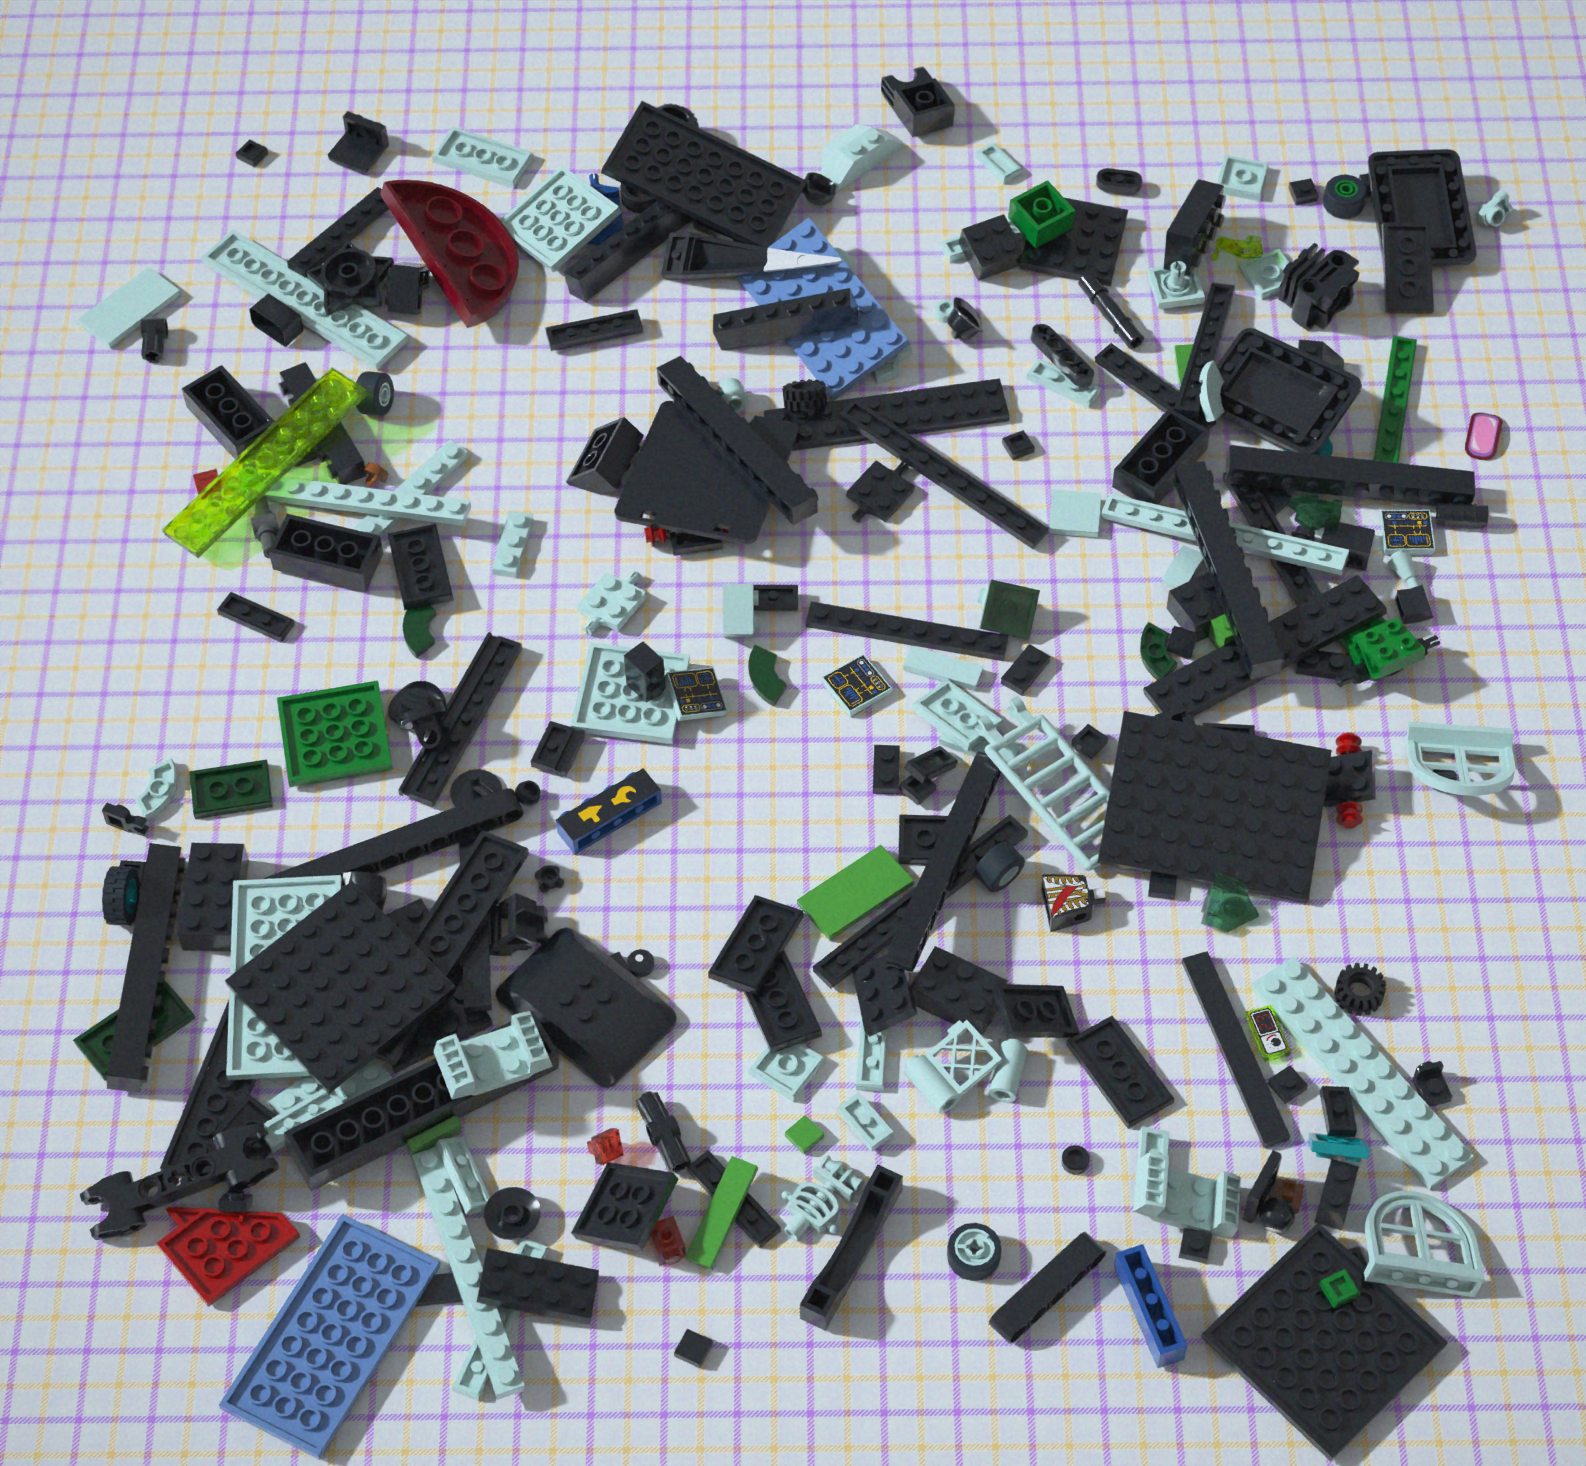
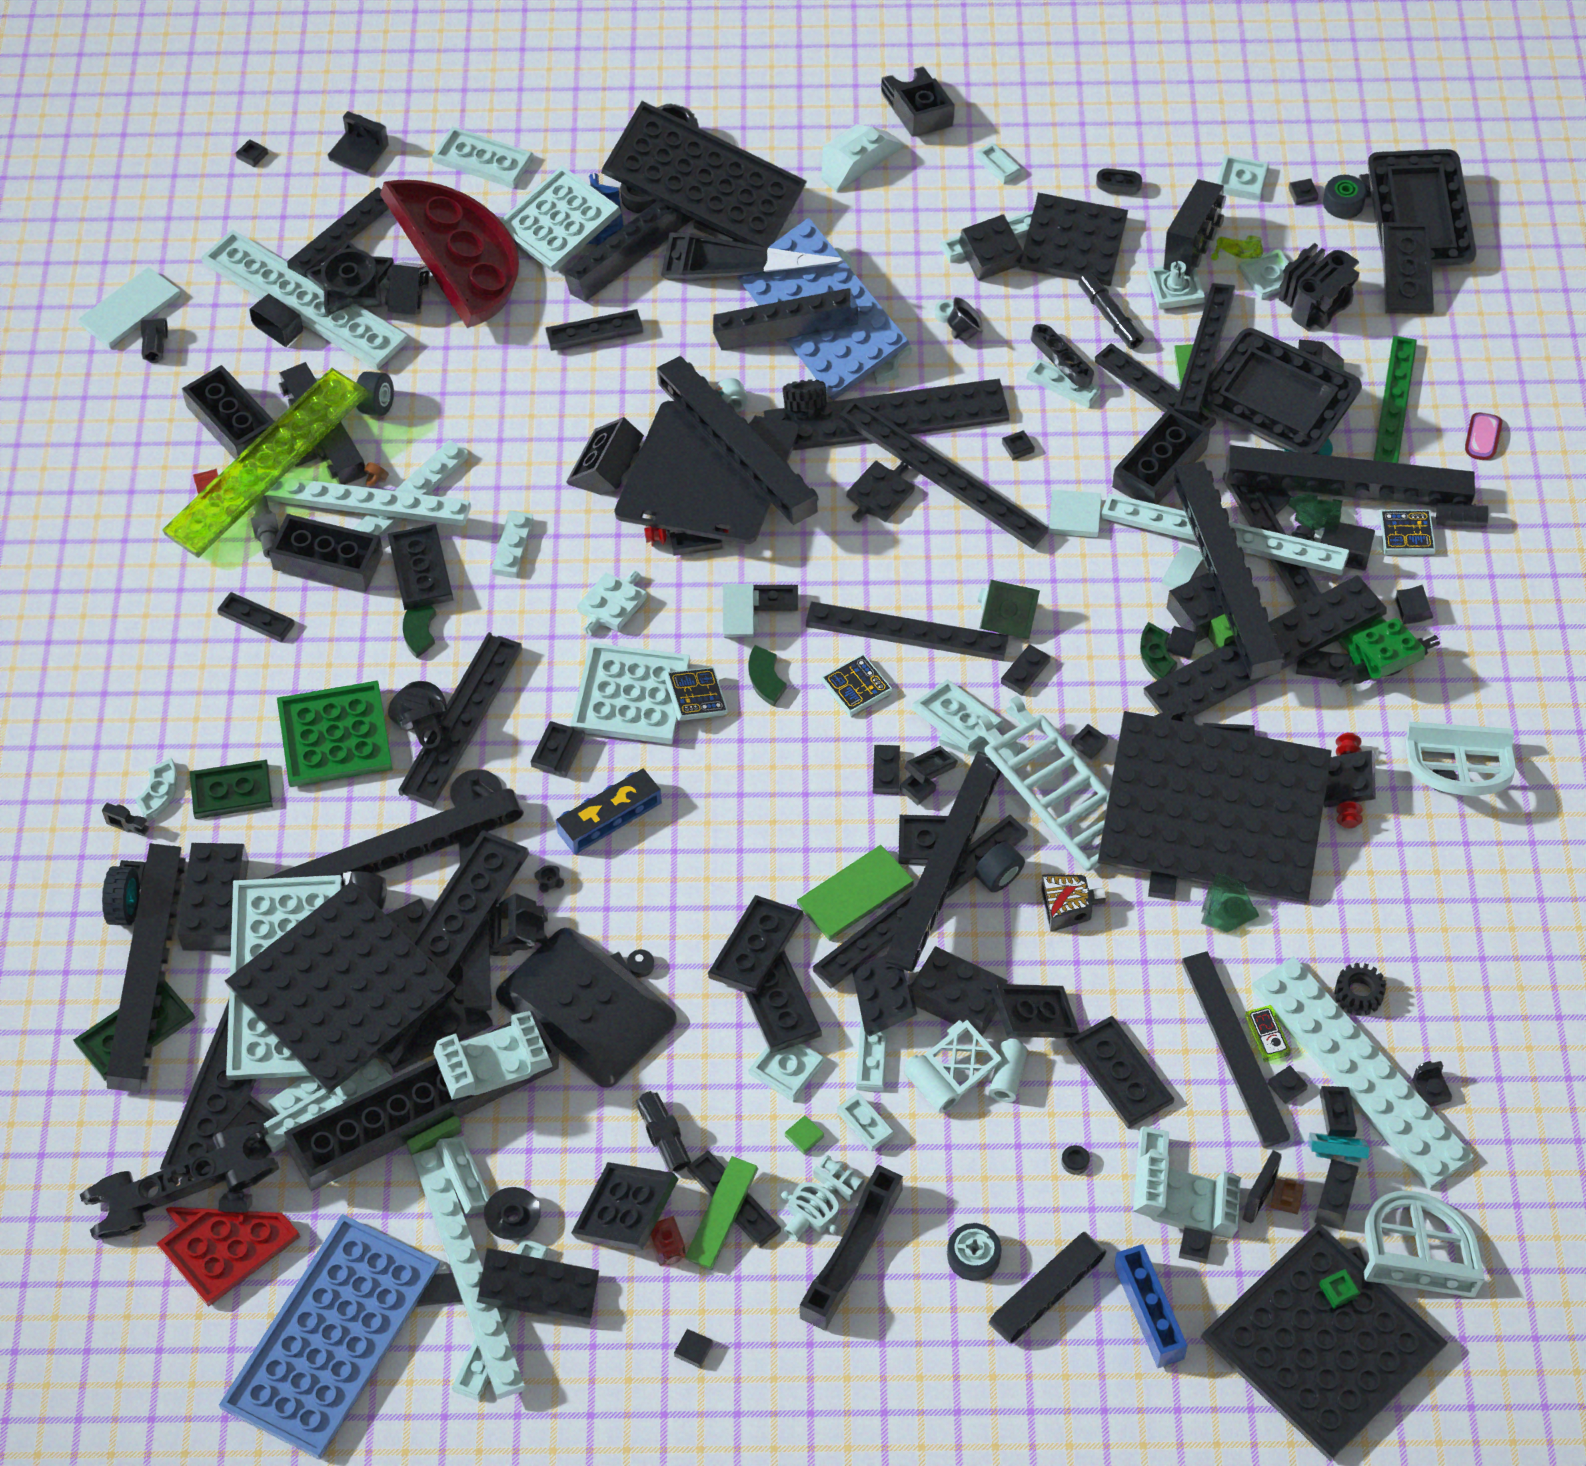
black plate [515,780,541,806] -> none
clear red tile [587,1128,624,1165] -> none
black brick [624,641,666,703] -> none
black hair [802,172,836,206] -> none
light aqua tile [903,645,984,691] -> none
green brick [1008,180,1075,248] -> none
light aqua tile [1199,360,1224,422] -> none
black piece [1259,1197,1295,1233] -> none
light aqua cone [1388,550,1419,588] -> none
light aqua plate [1476,189,1513,227] -> none

